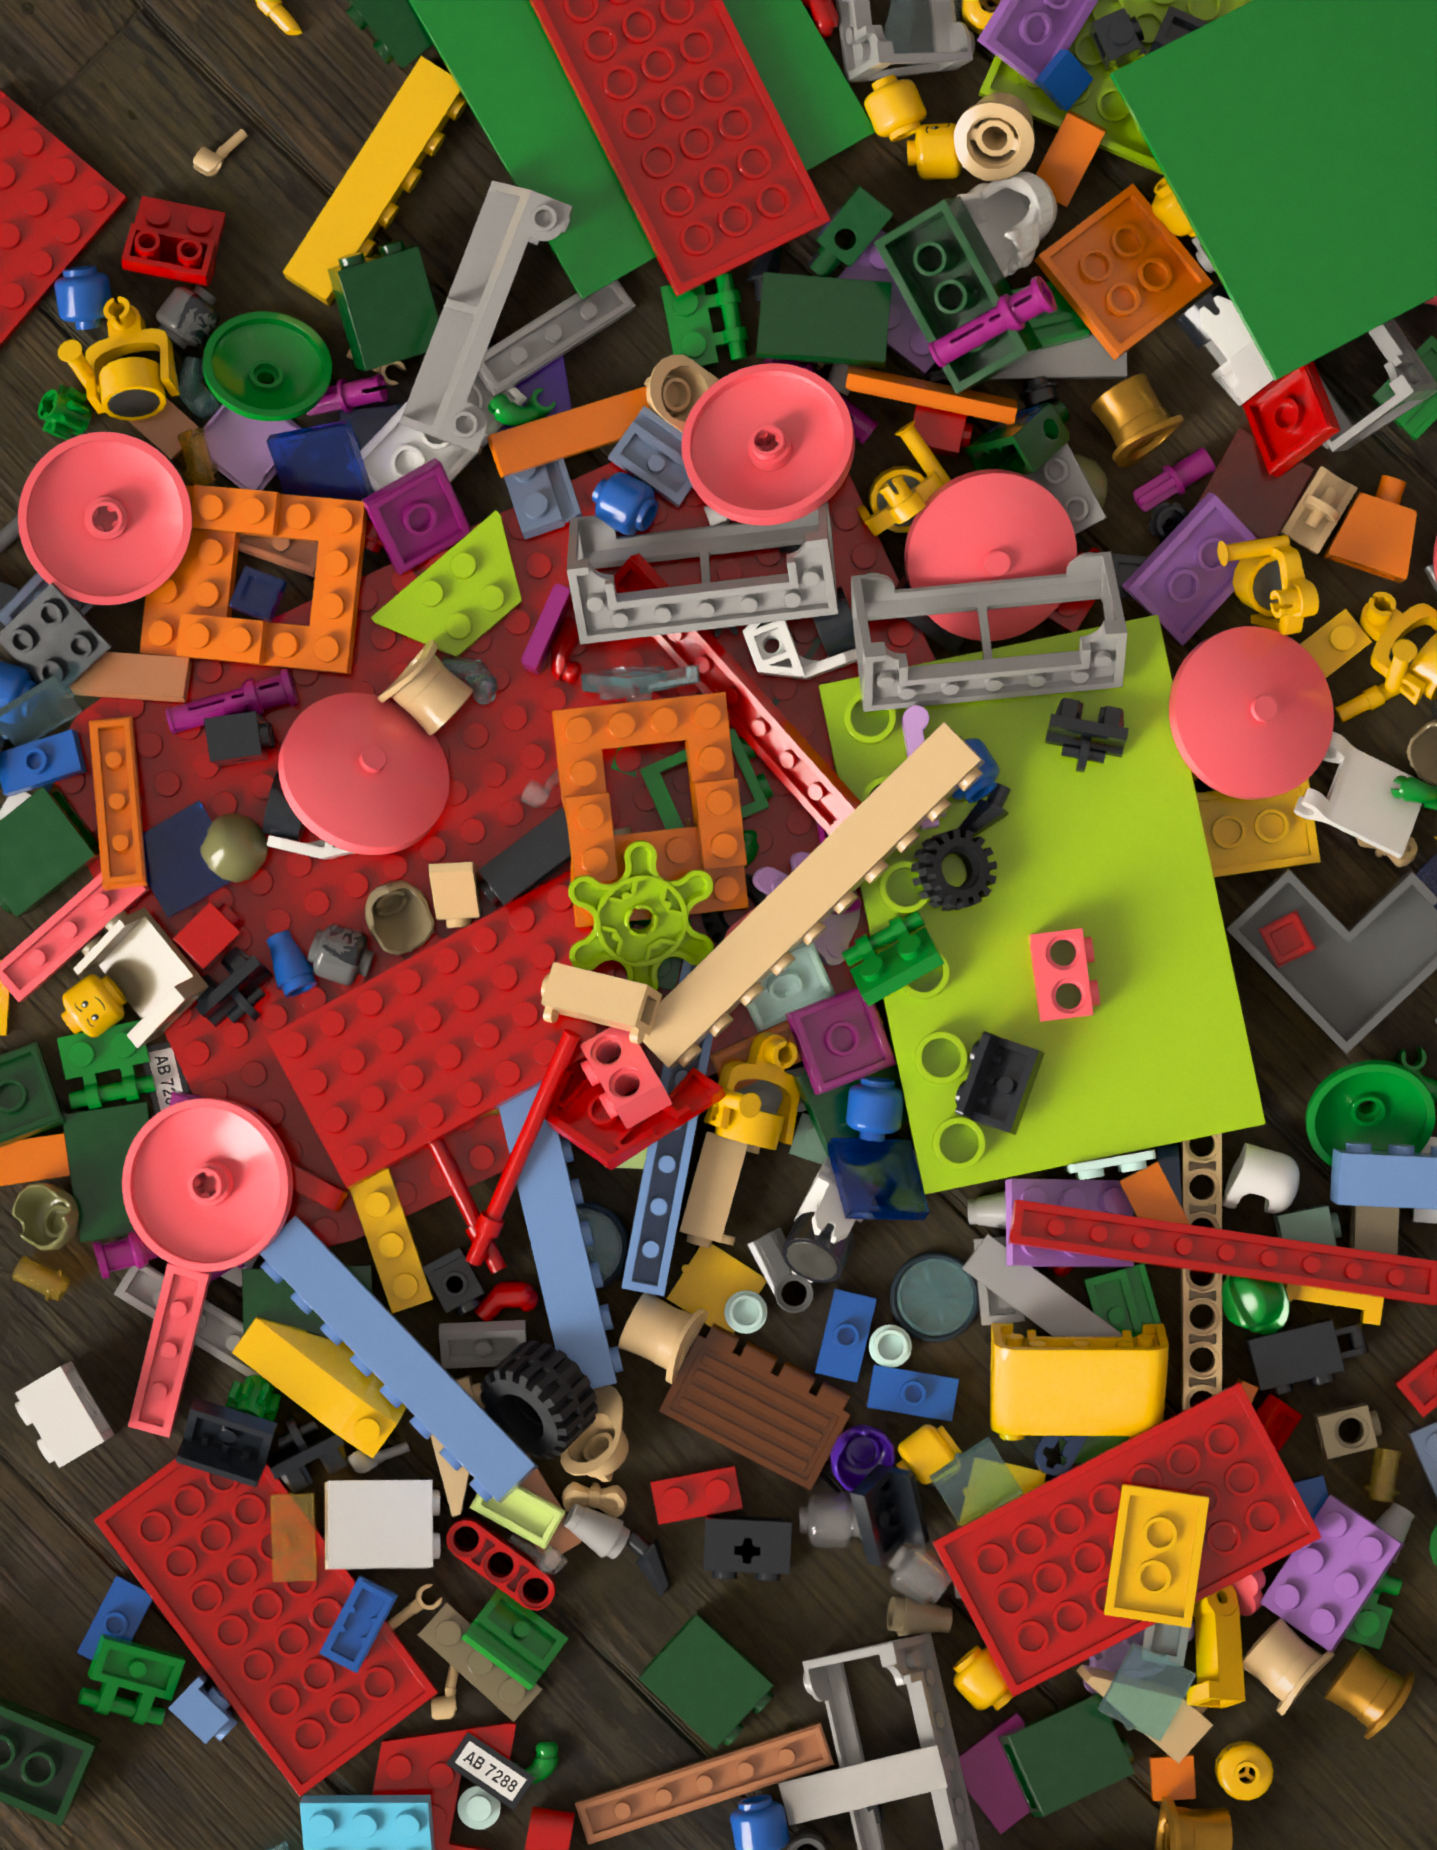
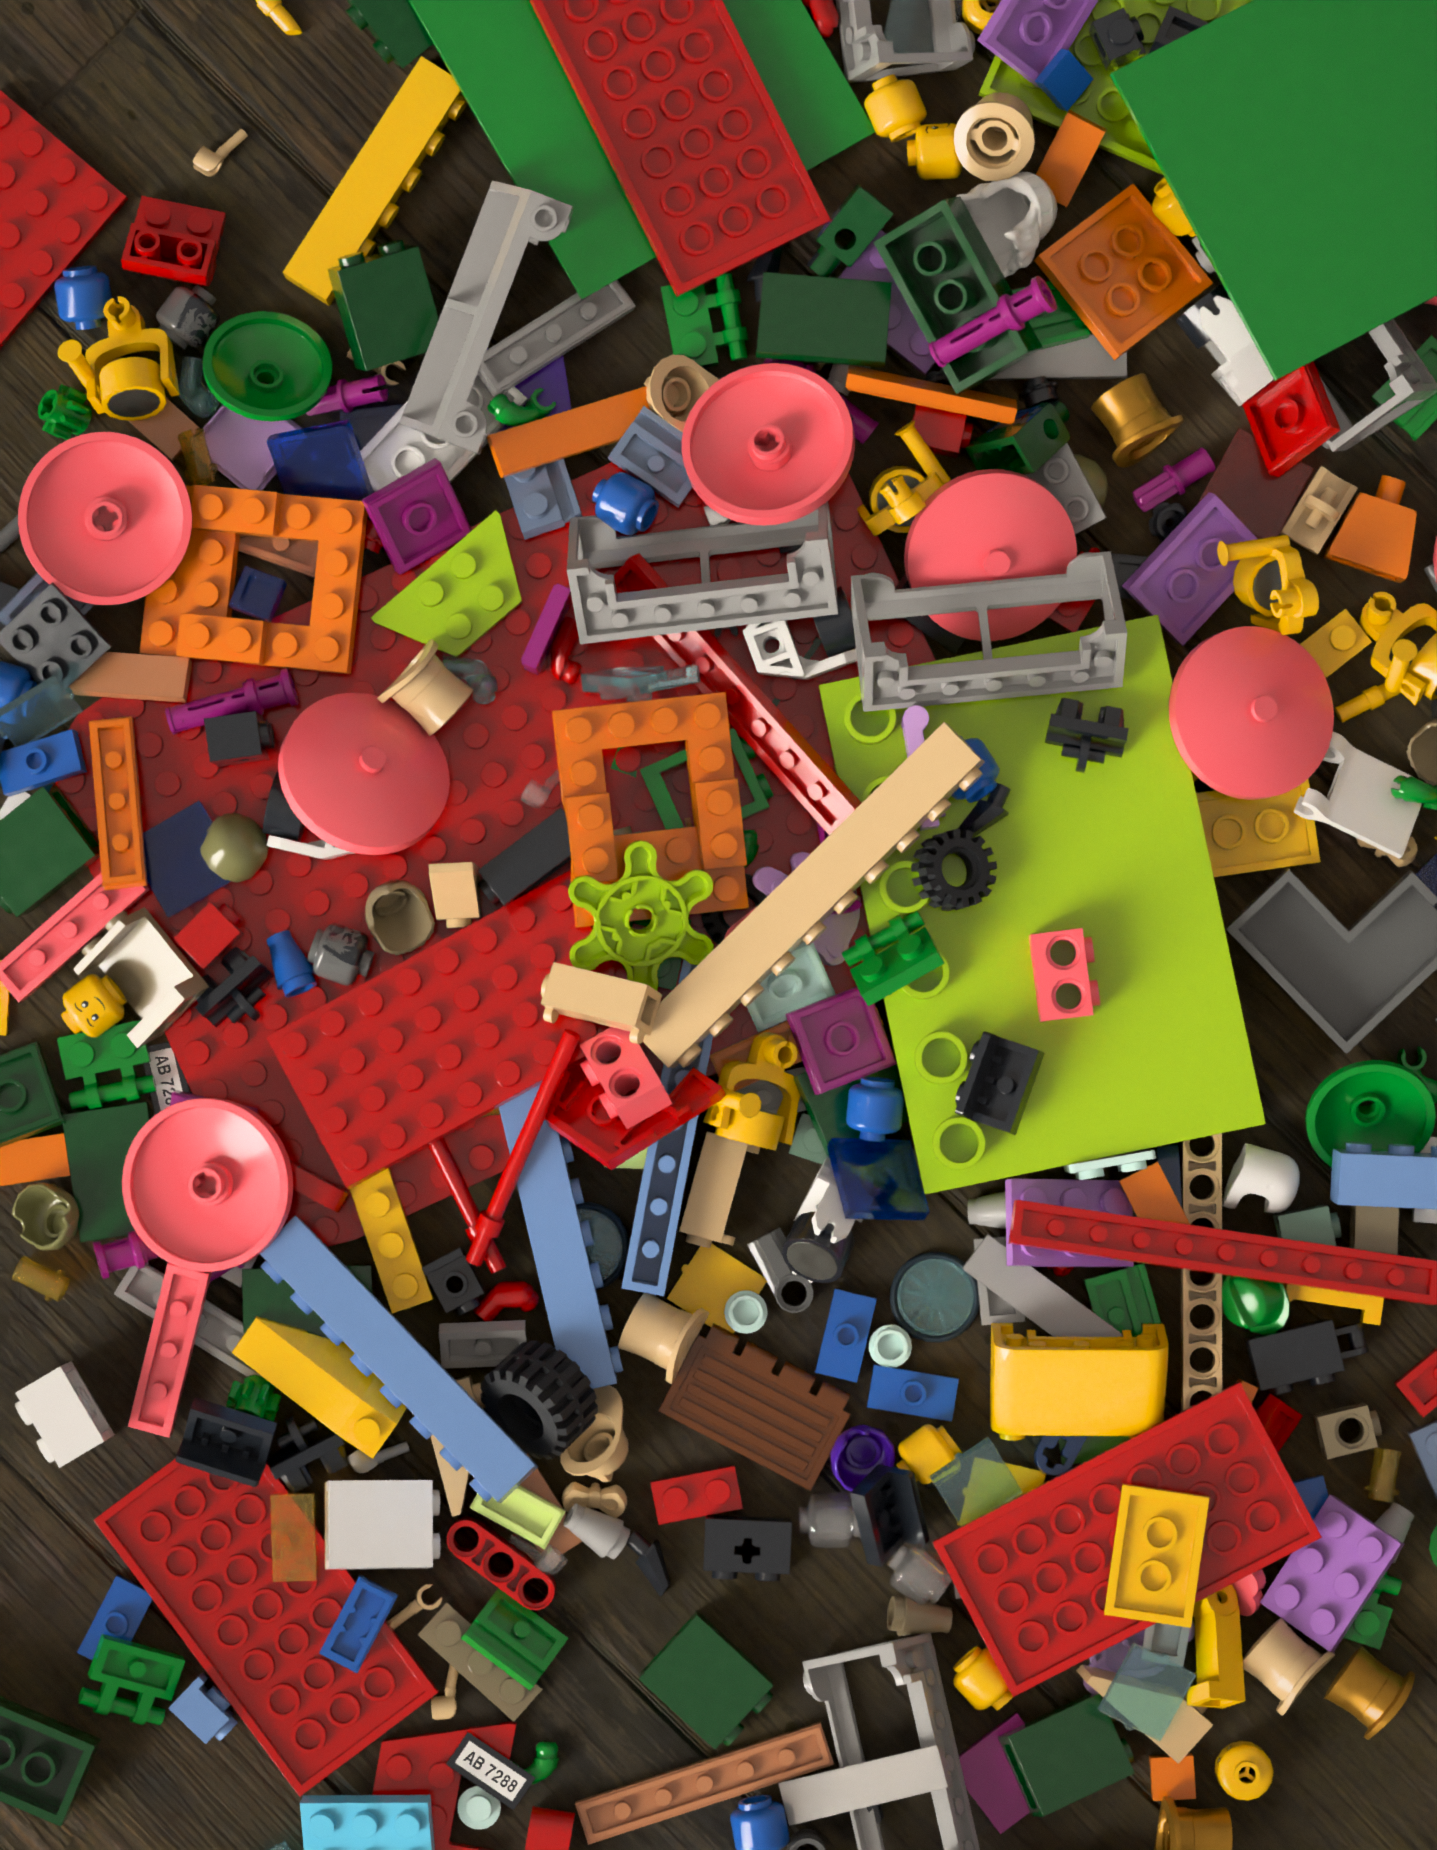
red tile [1258,910,1317,968] -> none

